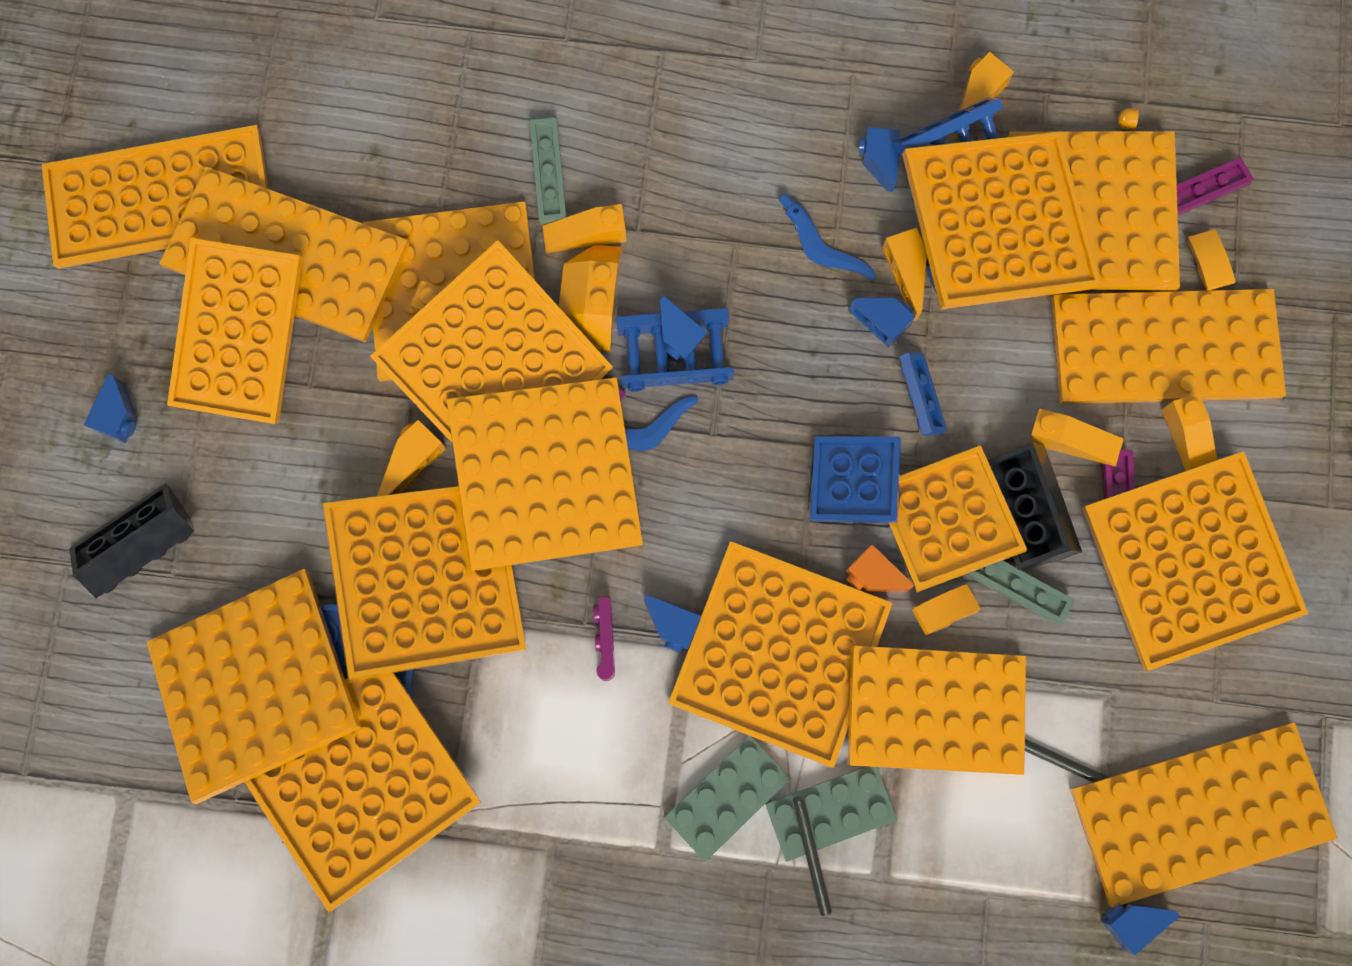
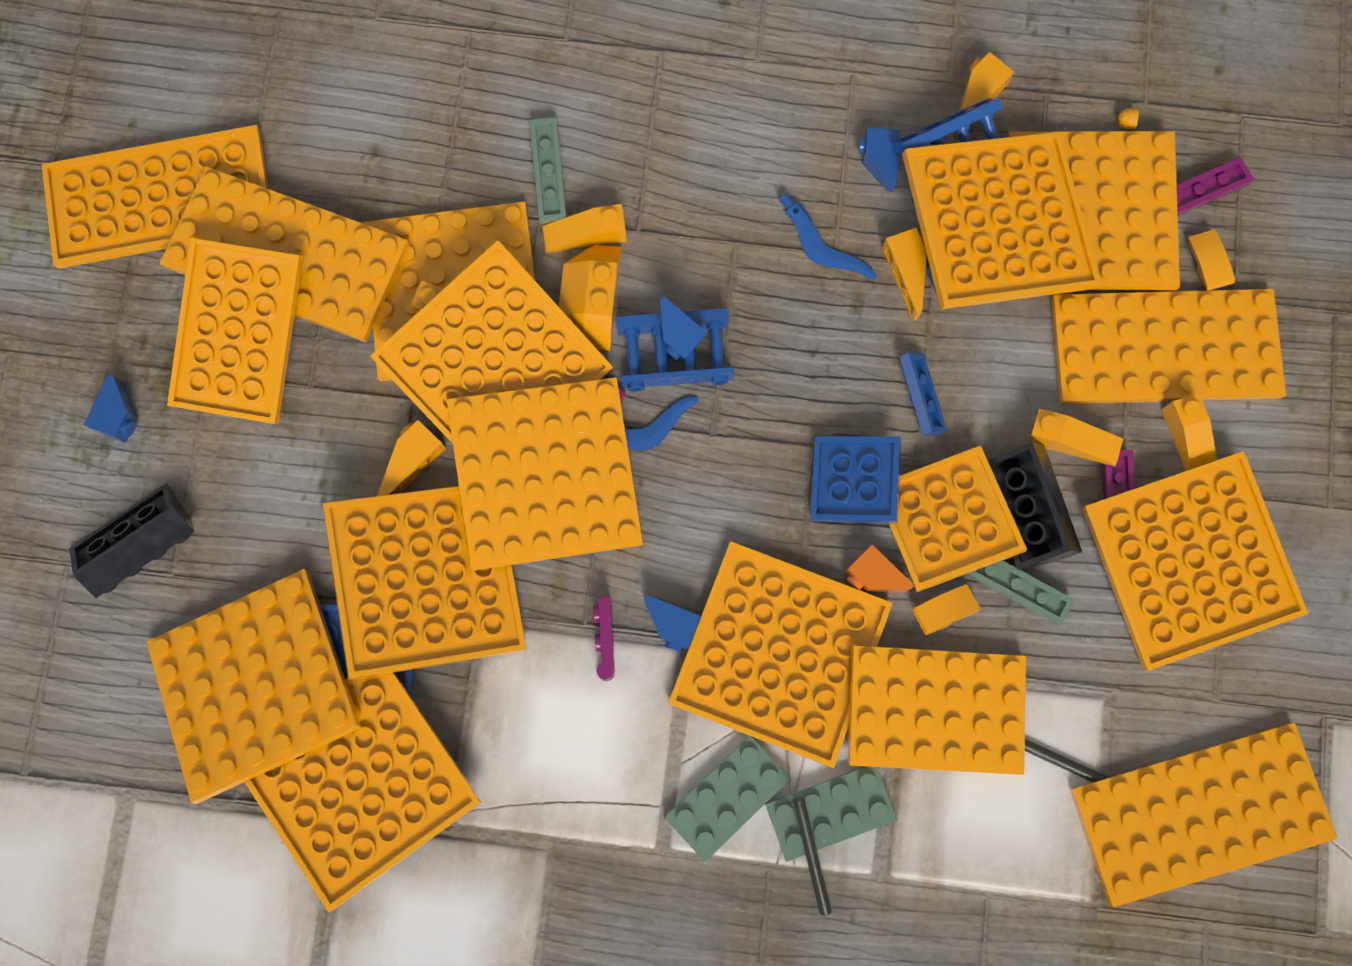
blue slope [849,298,916,348] -> none
blue slope [1101,903,1180,955] -> none

